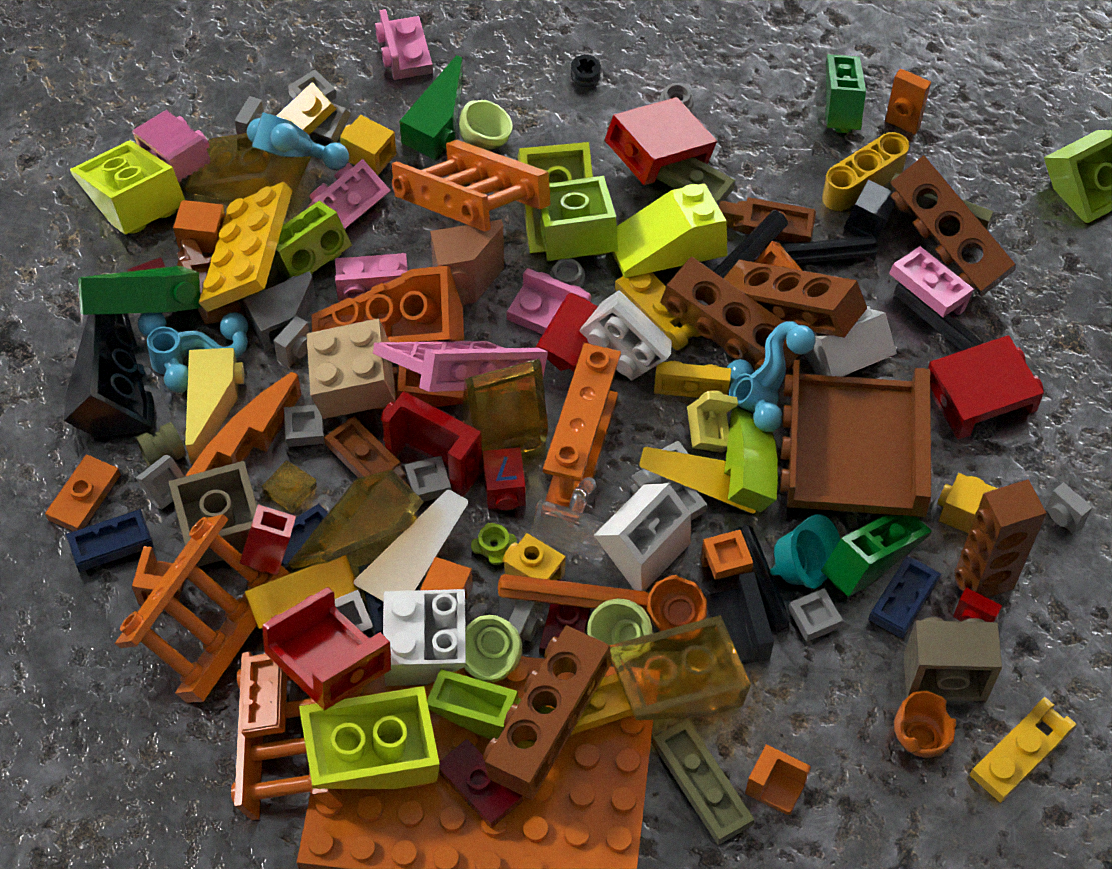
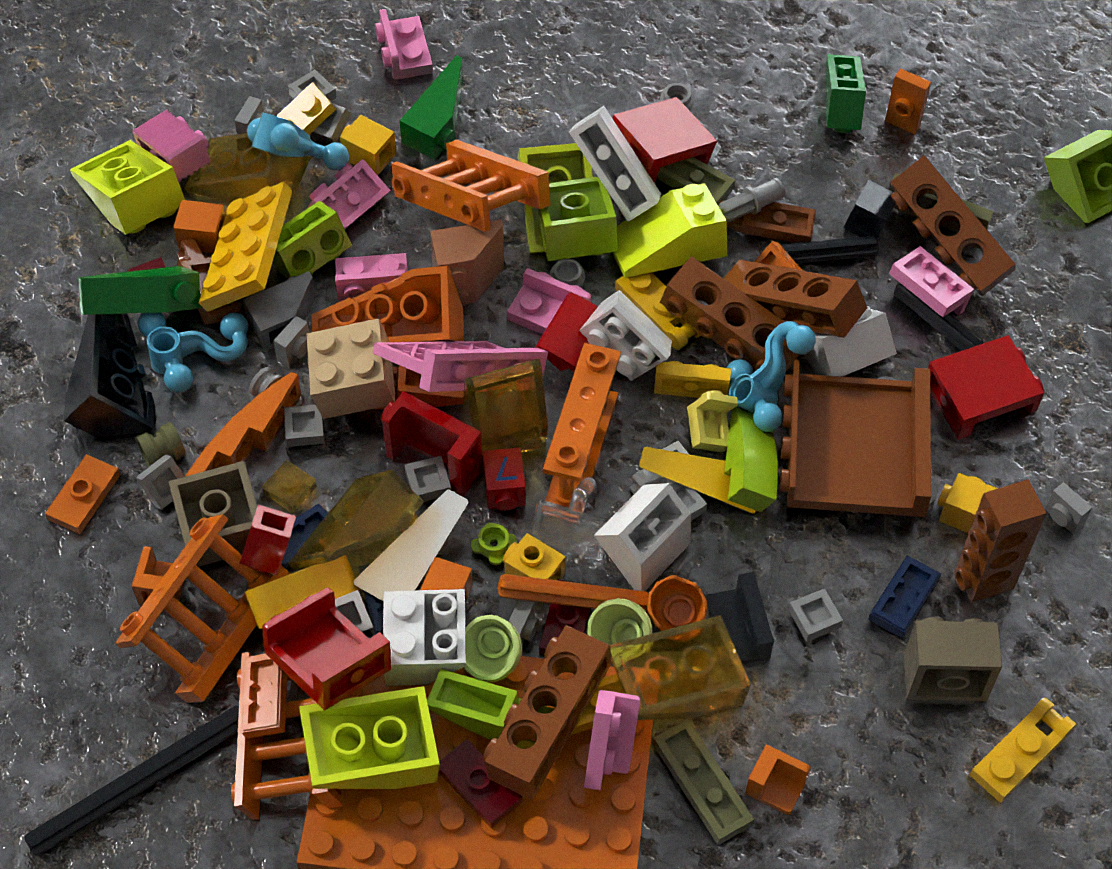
dark blue plate [66,509,154,572] -> none
light yellow slope [185,348,244,464] -> none
dark orange hinge [324,417,412,507] -> none
yellowish green piece [459,100,513,150] -> none
black bush [571,54,601,87] -> none
orange panel [700,530,753,580] -> none
black axle [713,210,788,278] -> none
black axle [734,525,790,631] -> none
teal piece [770,514,840,589] -> none
green slope [821,514,932,597] -> none
yellow beam [822,132,909,211] -> none
orange hair [894,690,957,759] -> none
red plate [953,587,1002,622] -> none
none -> black axle [24,705,239,856]
none -> light grey bush [249,367,283,397]
none -> white brick [569,106,661,221]
none -> bright pink bracket [584,690,640,790]
none -> light grey axle [718,178,786,222]

